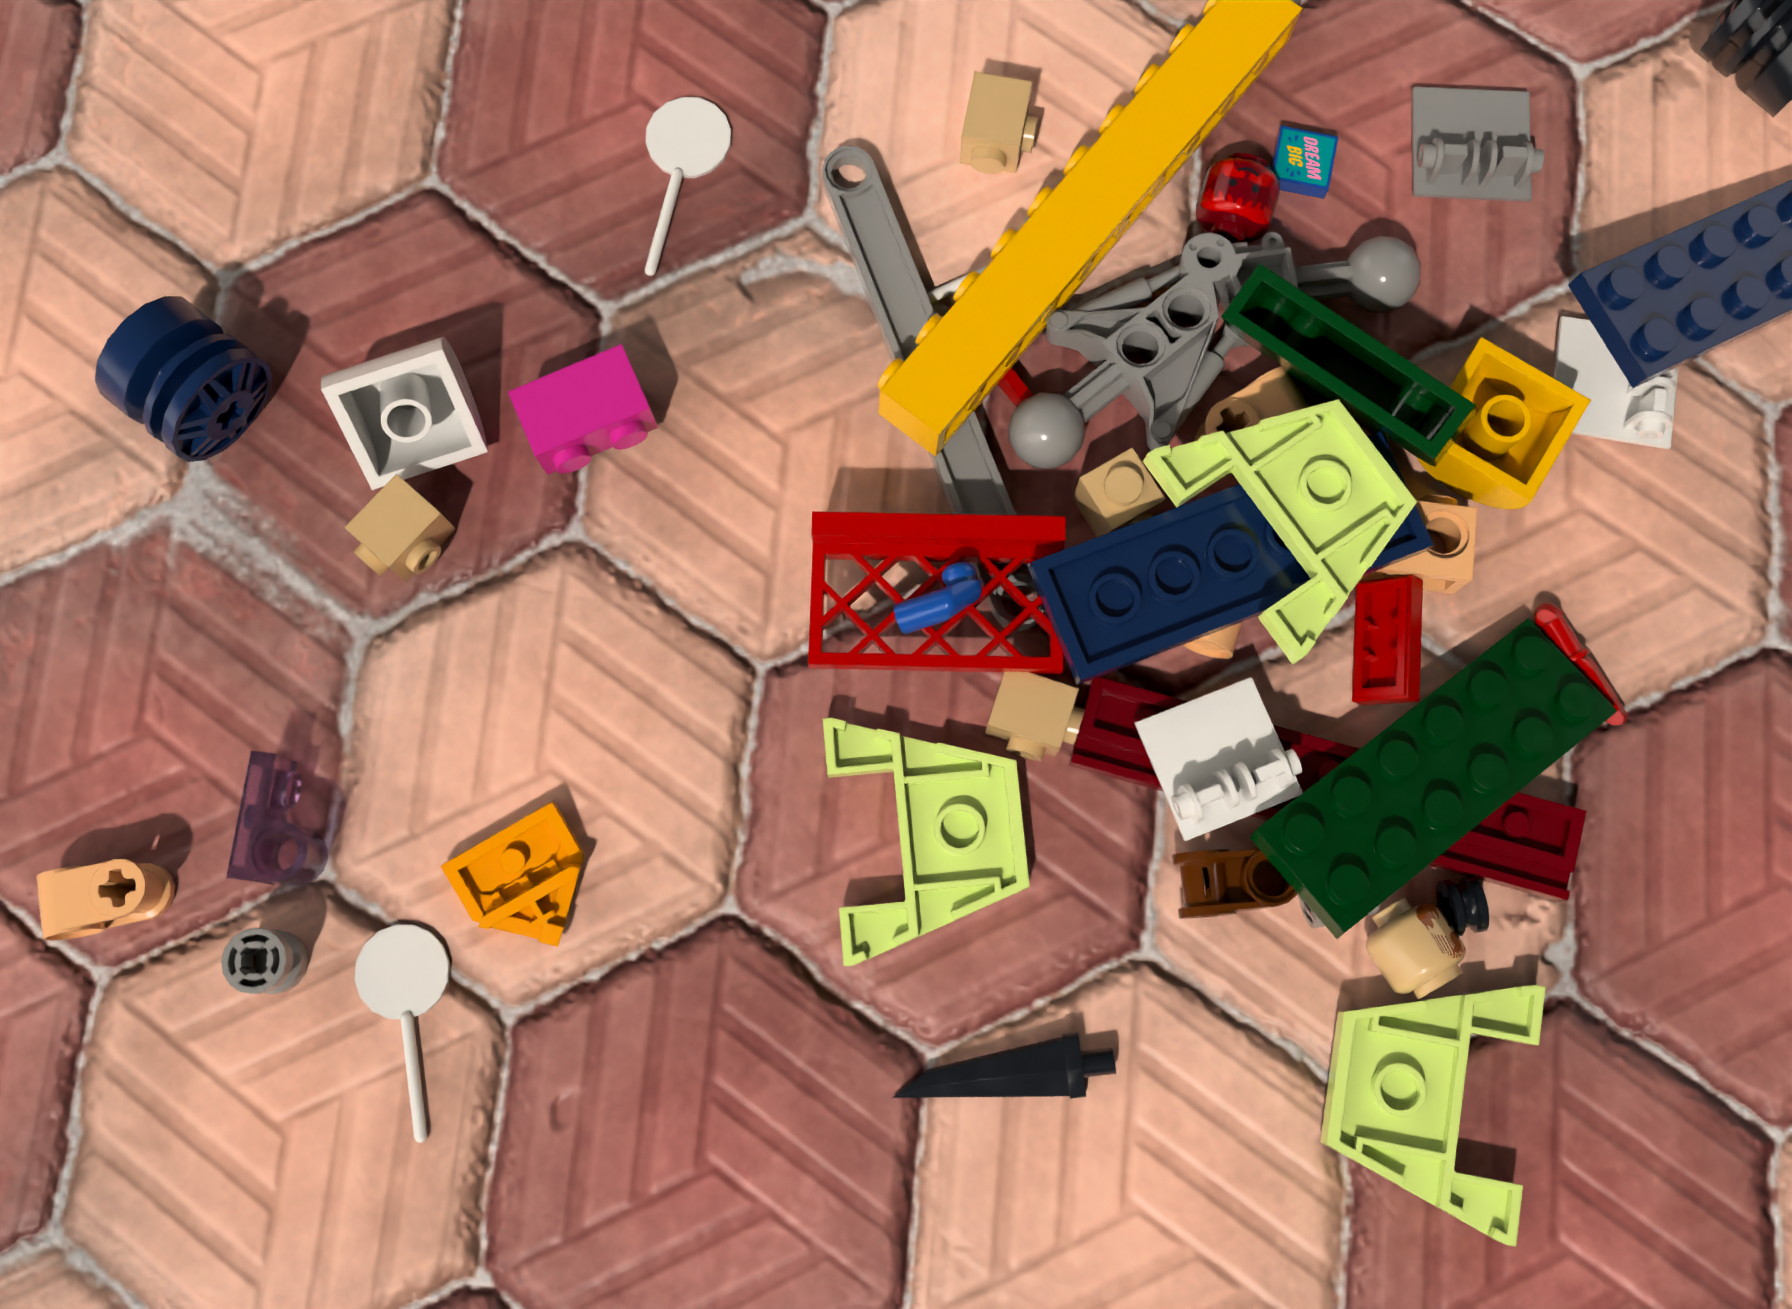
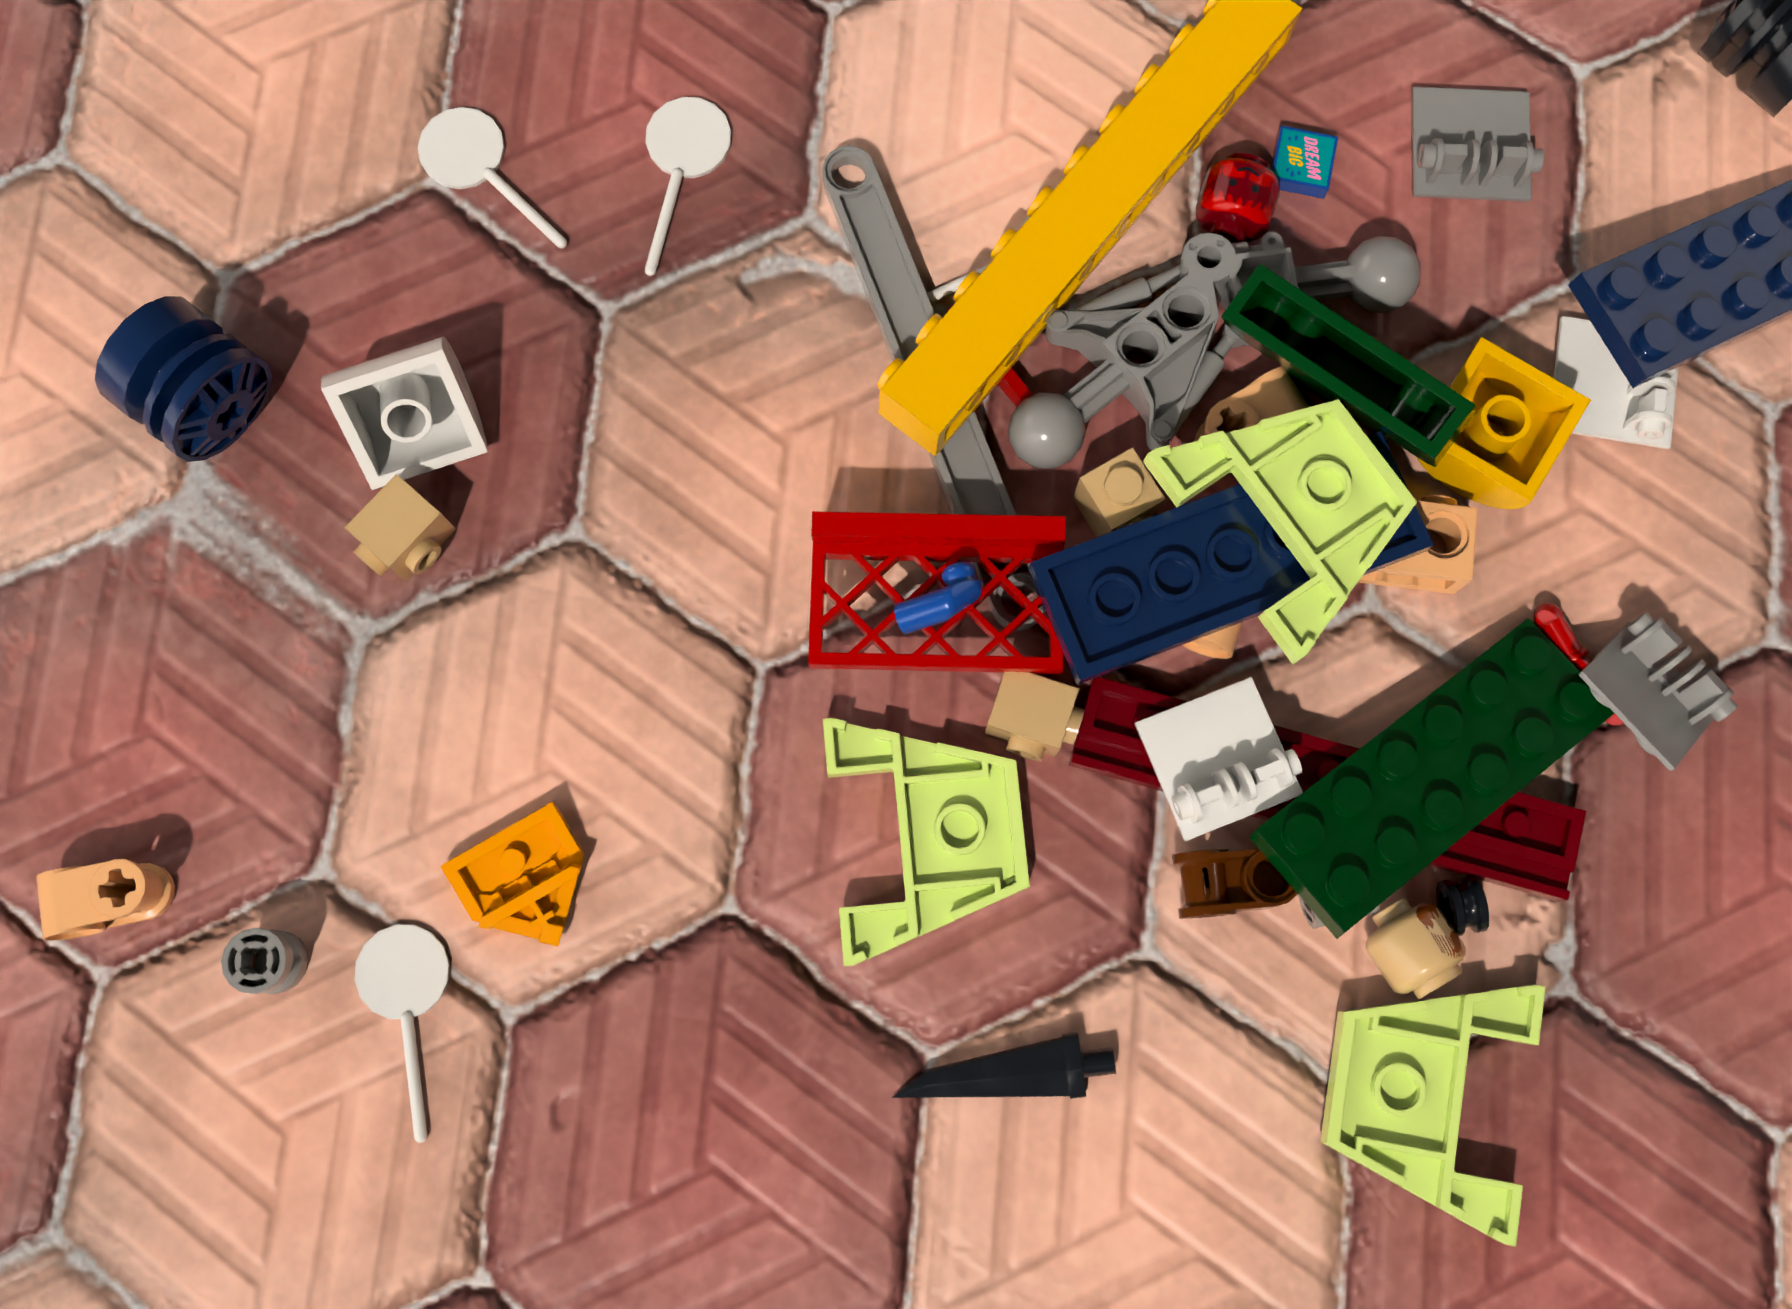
clear purple plate [226,751,328,886] -> none
dark pink brick [508,344,658,475] -> none
tan brick [960,71,1038,174] -> none
red plate [1352,575,1423,706] -> none
none -> white piece [418,107,567,248]
none -> light grey hinge [1578,612,1738,771]

